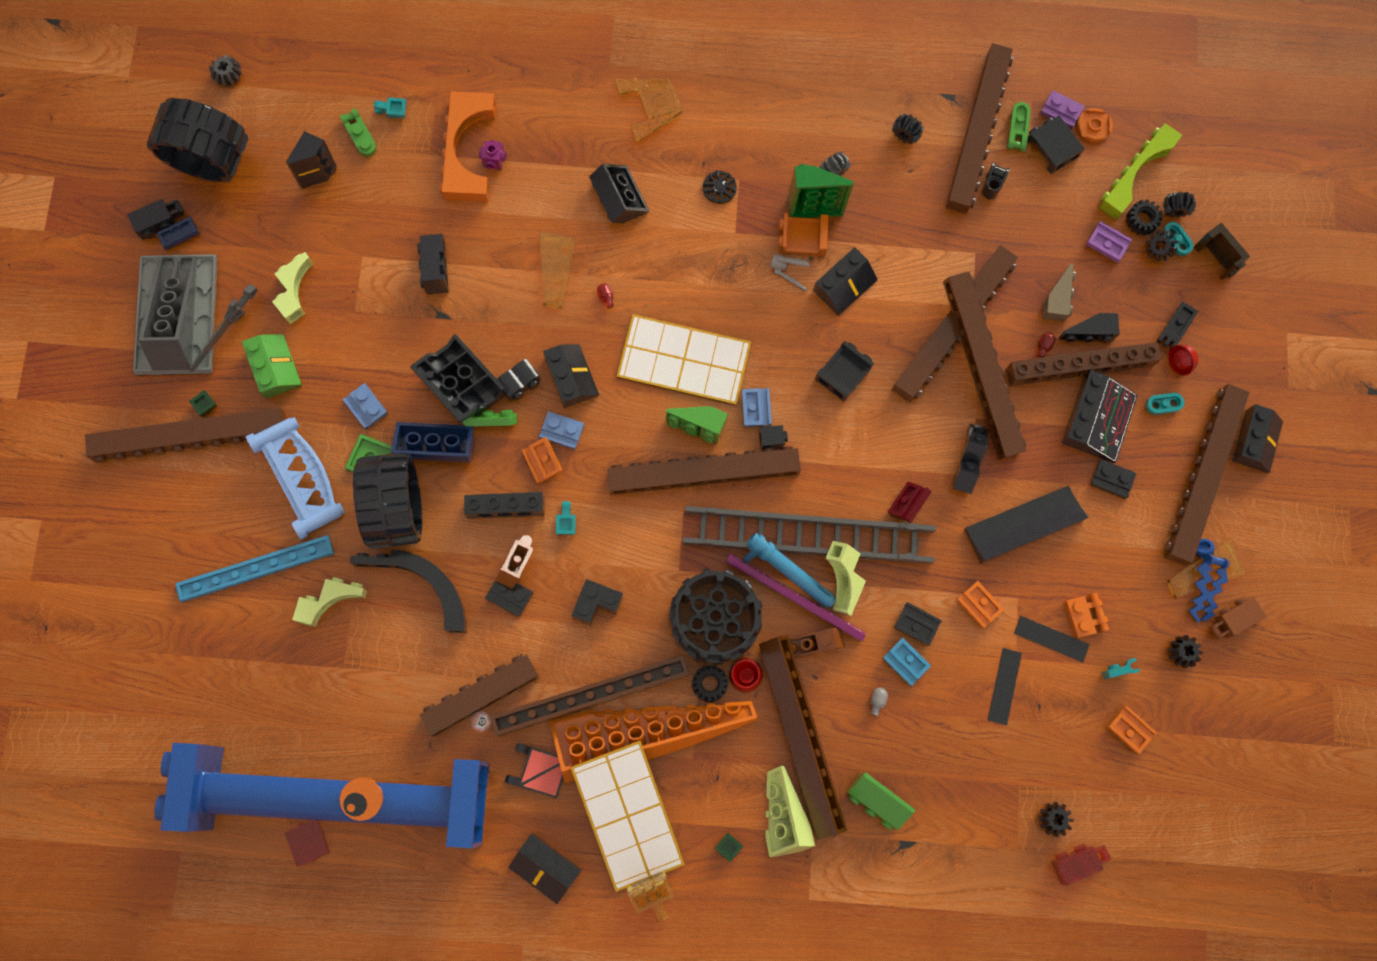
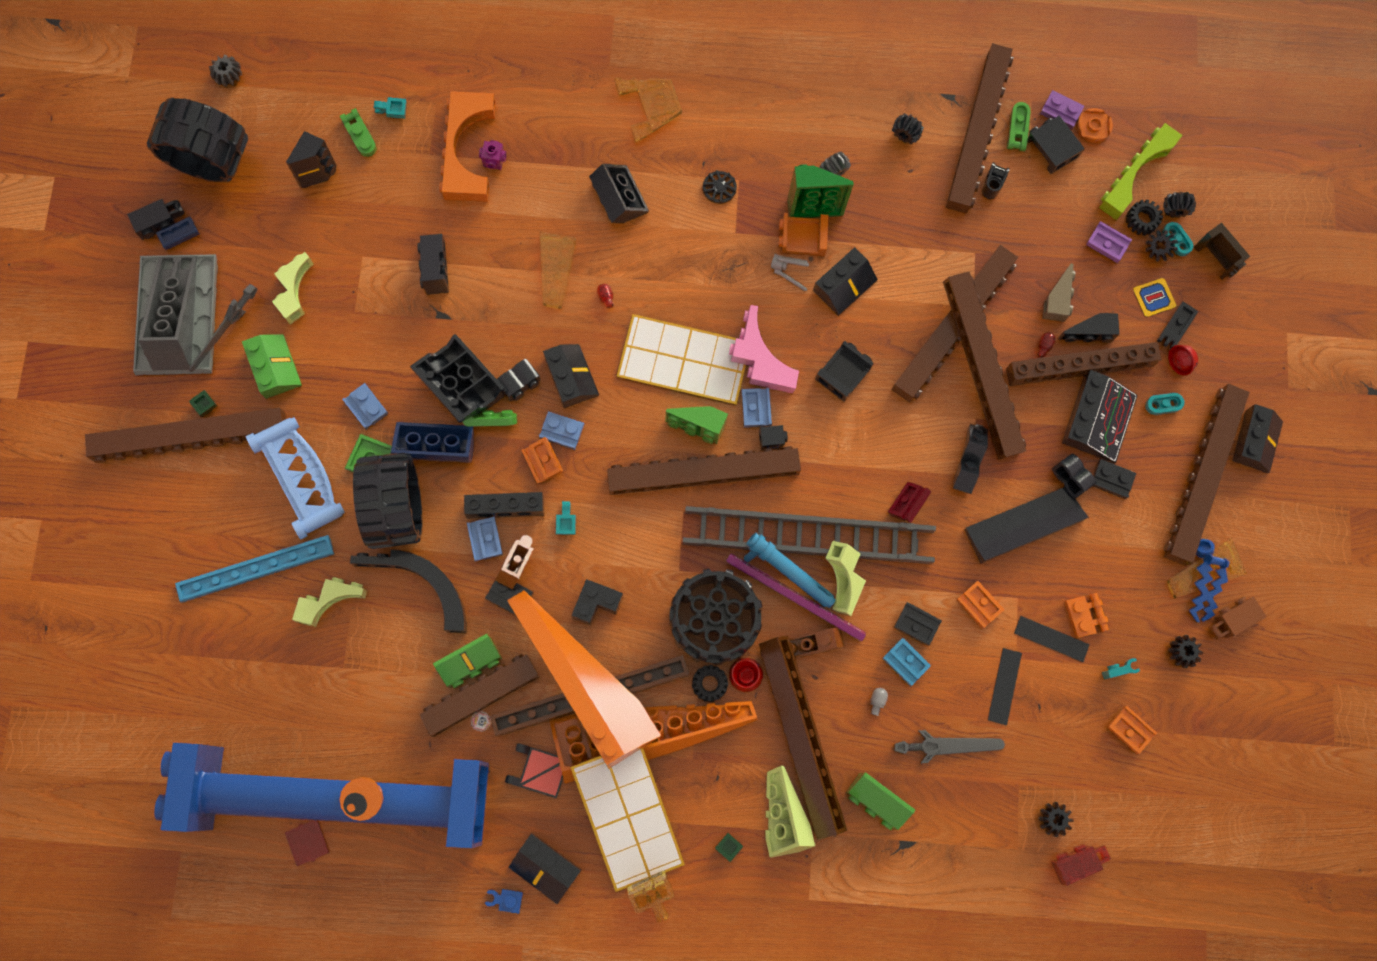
none -> bright green slope [433,634,502,689]
none -> medium blue plate [467,517,503,562]
none -> blue plate [485,889,523,914]
none -> orange wedge [507,591,661,769]
none -> bright pink arch [728,305,799,393]
none -> dark grey sword [894,730,1005,763]
none -> black brick [1052,453,1096,498]
none -> sticker [1133,278,1176,317]

